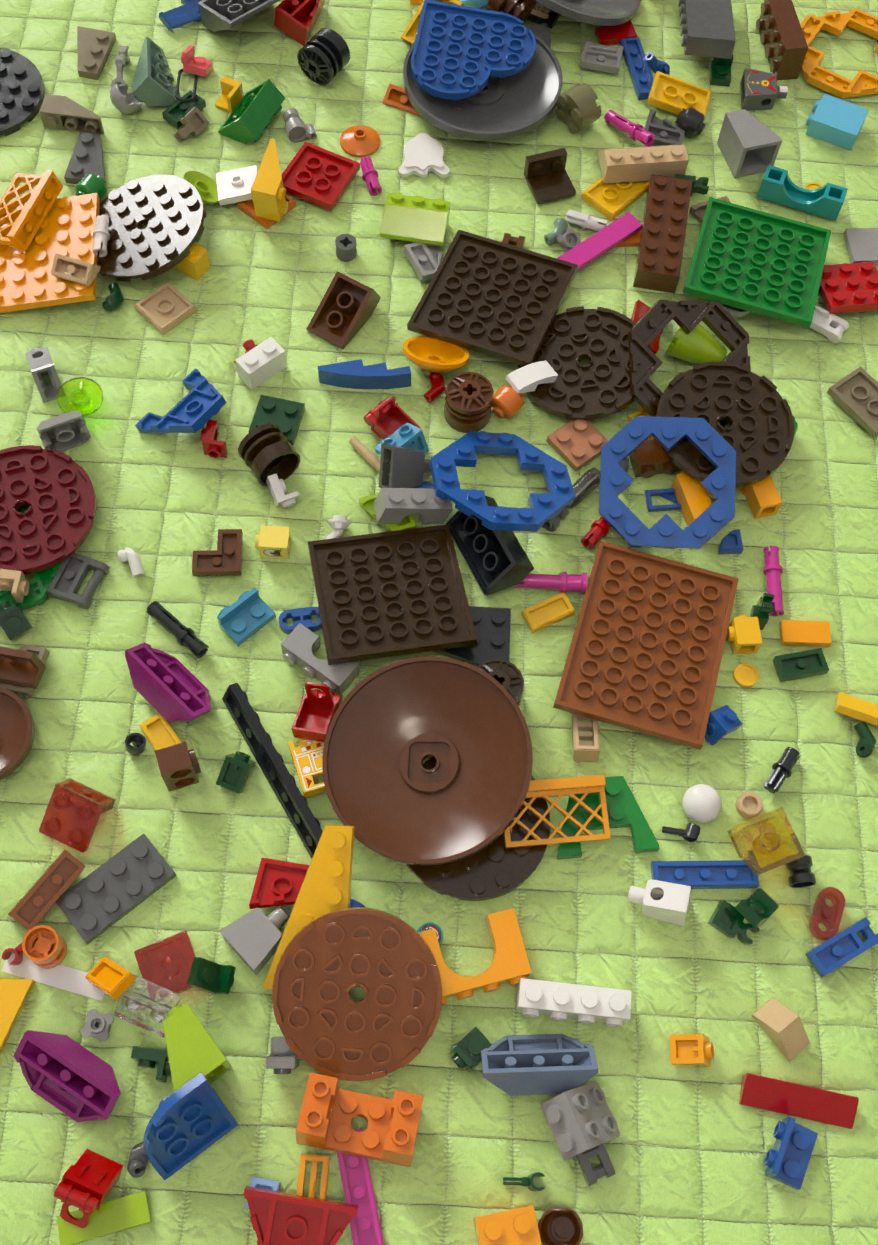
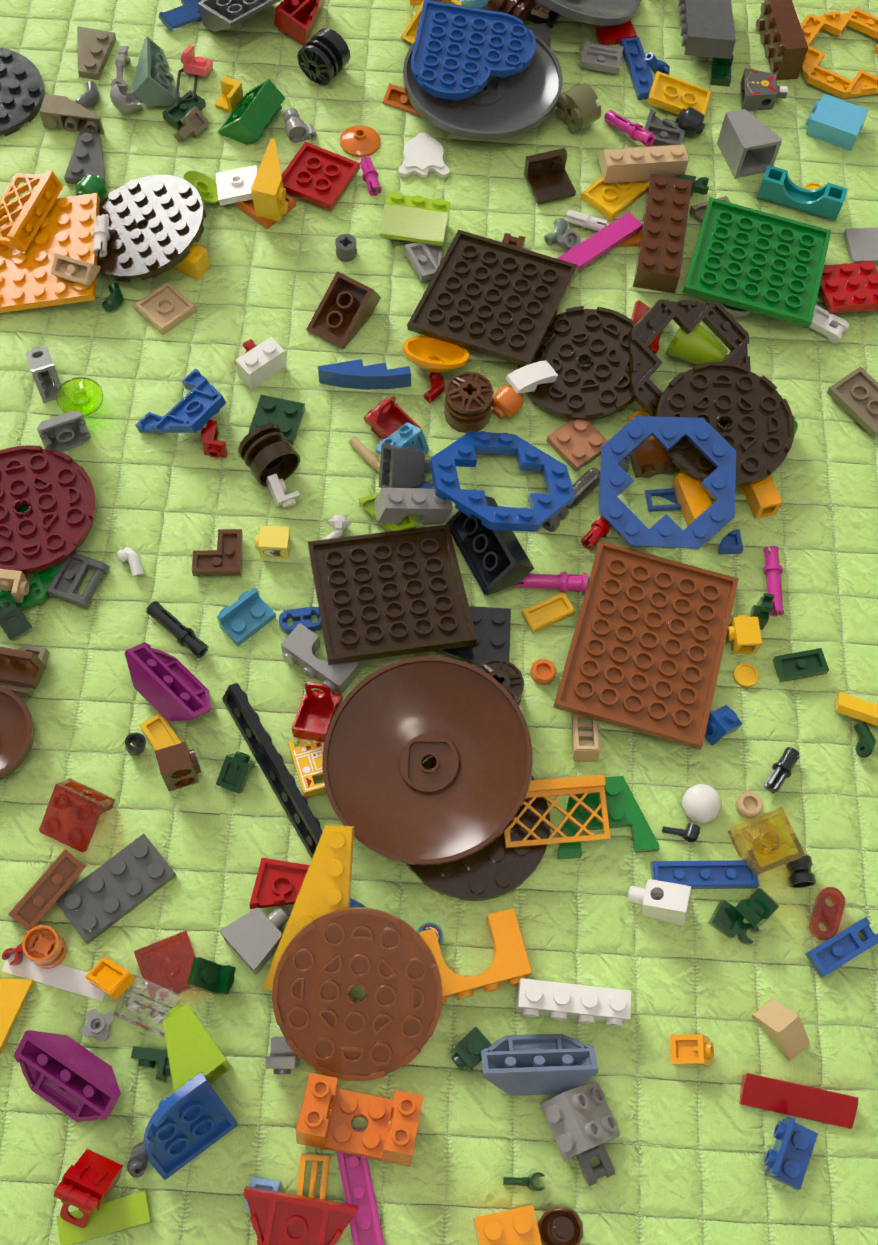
light orange tile [779,620,832,647] -> none
none -> dark grey arm [75,81,99,109]
none -> orange tile [530,659,556,685]

